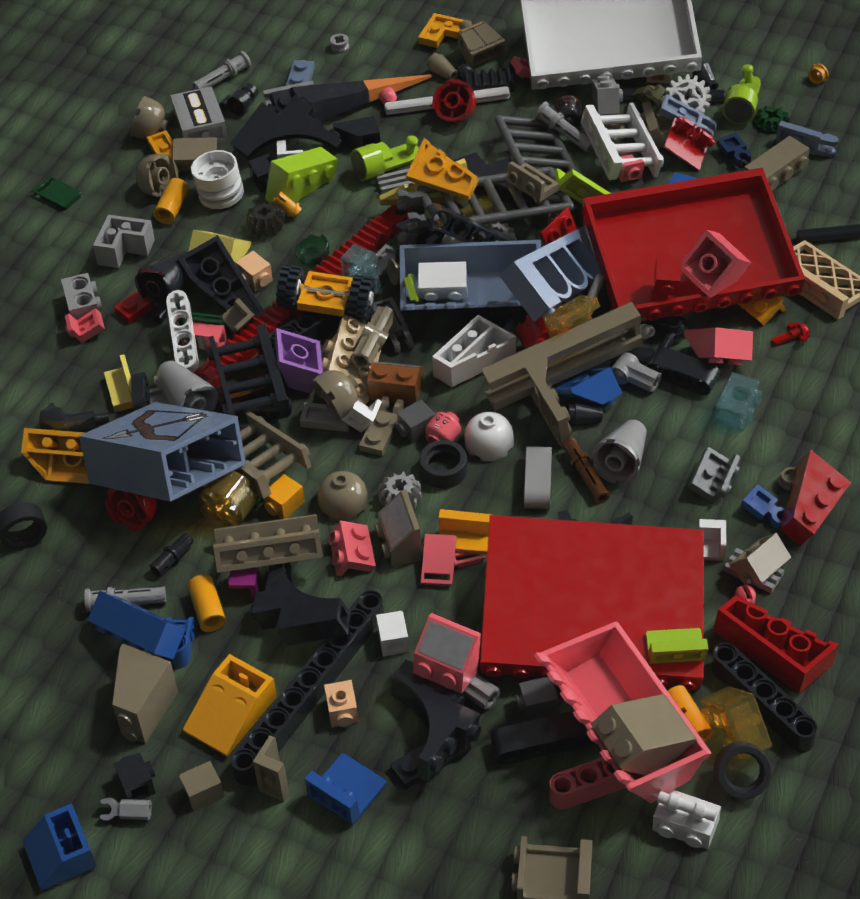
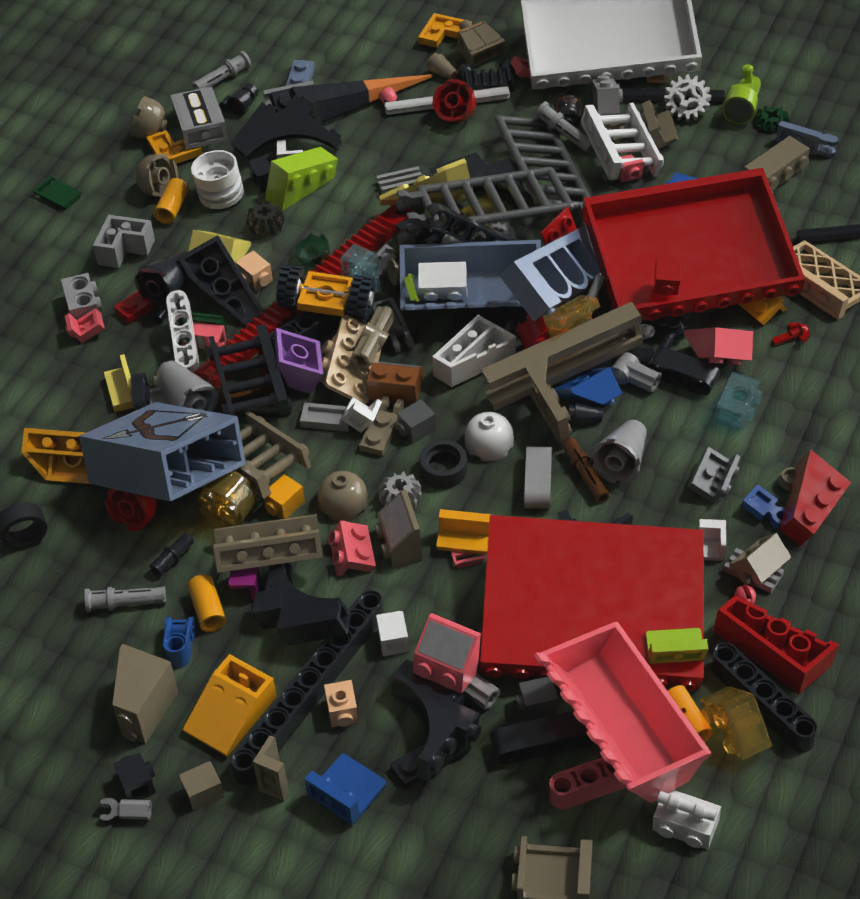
blue slope [22,803,97,891] -> none
black animal [39,403,109,432] -> none
blue brick [88,591,186,659] -> none
dark tan panel [173,137,217,173] -> none
dark tan panel [222,298,254,335] -> none
light orange pin [272,191,302,218] -> none
dark tan cylinder [312,370,359,420] -> none
light grey bush [330,34,349,53] -> none
black slope [333,116,381,150] -> none
lime piece [351,135,419,181] -> none
light orange wing [406,138,478,200] -> none
coral piece [421,534,456,586] -> none
coral head [425,412,461,444] -> none
dark tan bracket [506,161,559,202] -> none
lime panel [554,168,610,204] -> none
dark tan slope [591,694,698,775] -> none
olive hinge [633,84,667,107] -> none
sand blue hinge [658,95,717,136] -> none
red hinge [664,116,715,171] -> none
coral slope [681,230,751,298] -> none
black cone [692,61,719,90] -> none
black tyre [714,741,772,800] -> none
dark blue plate [716,133,751,167] -> none
light orange plate [808,63,829,84] -> none

